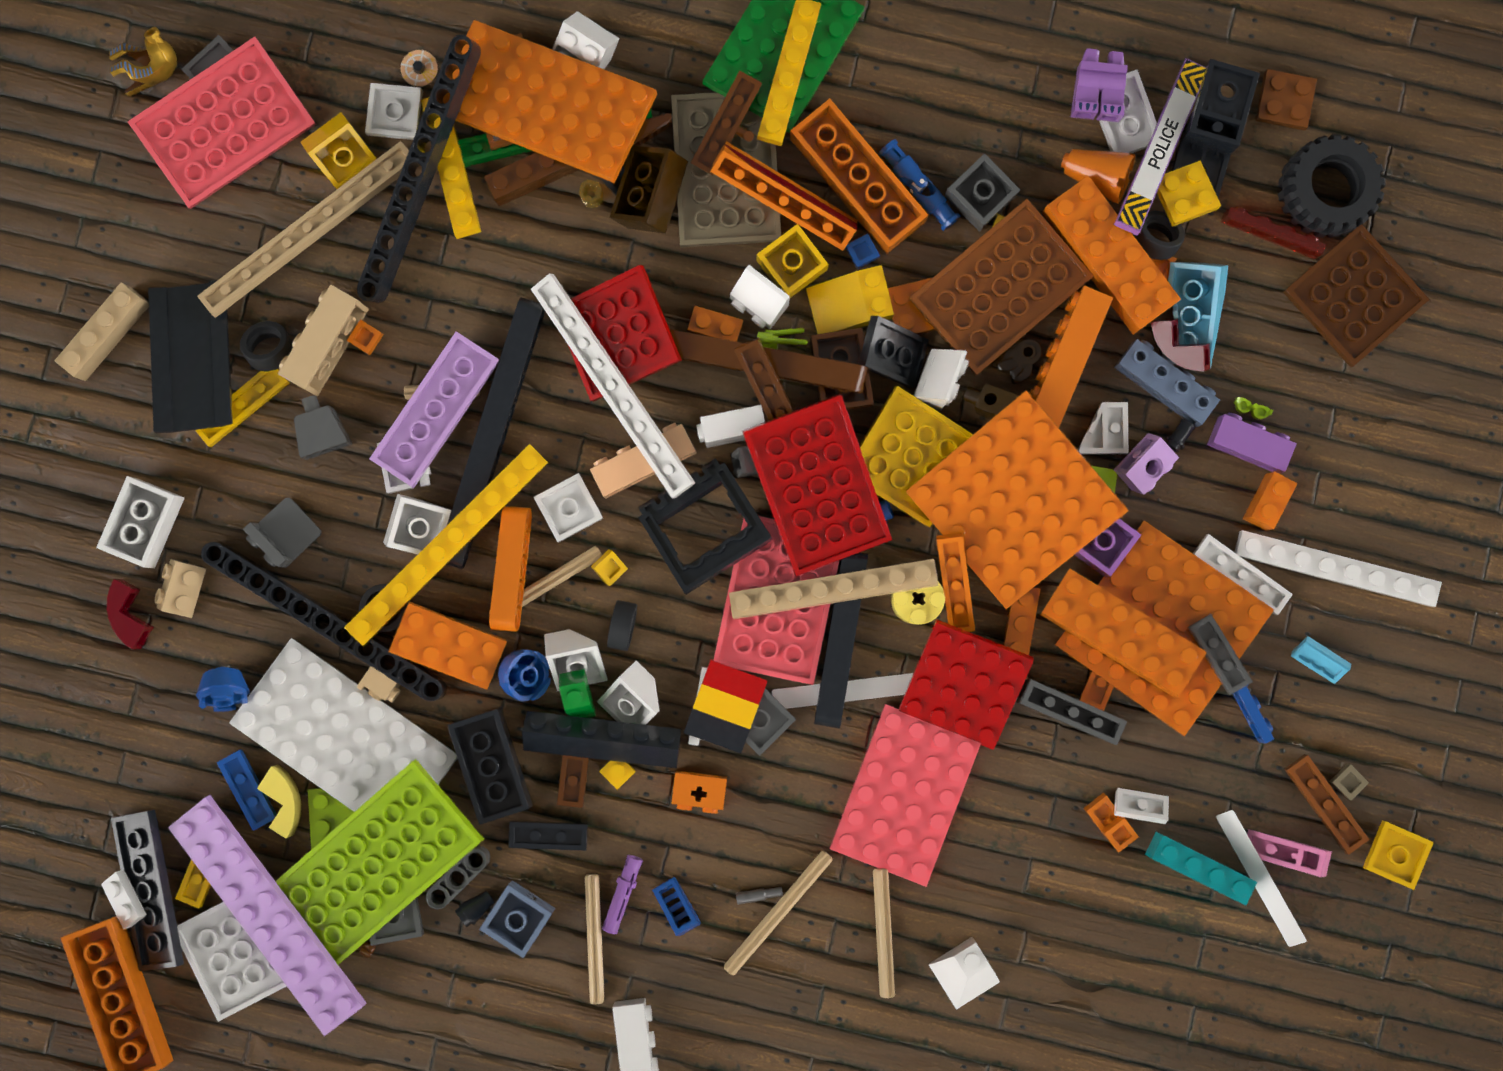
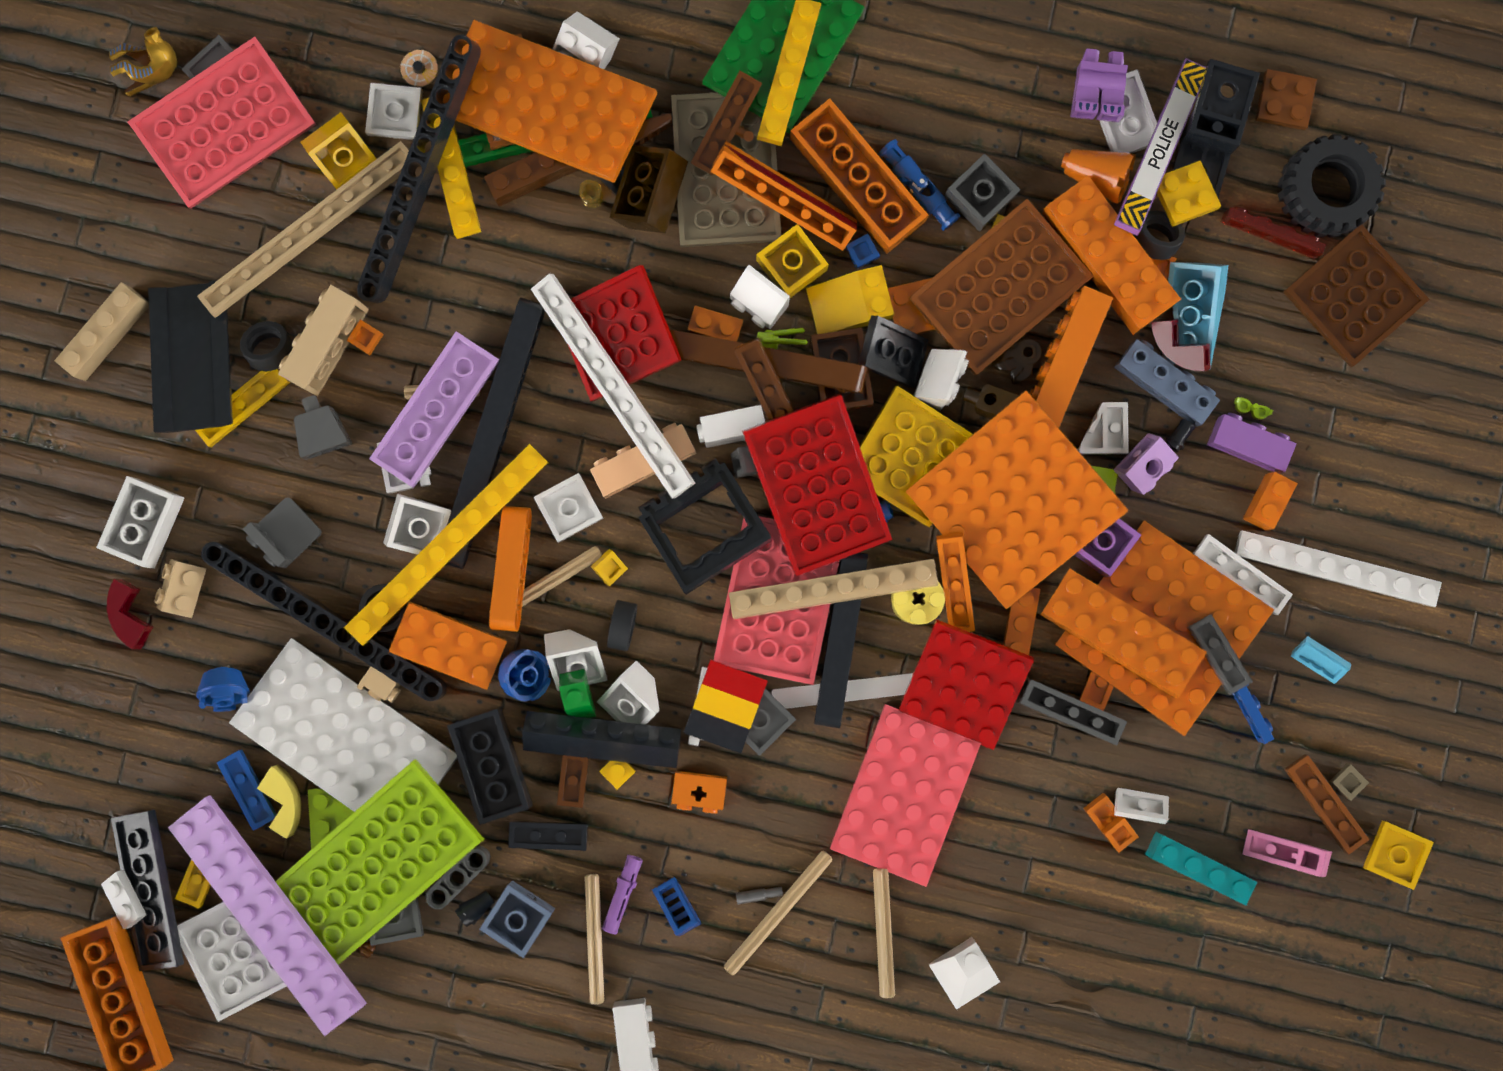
white sticker [1216,810,1307,947] -> none

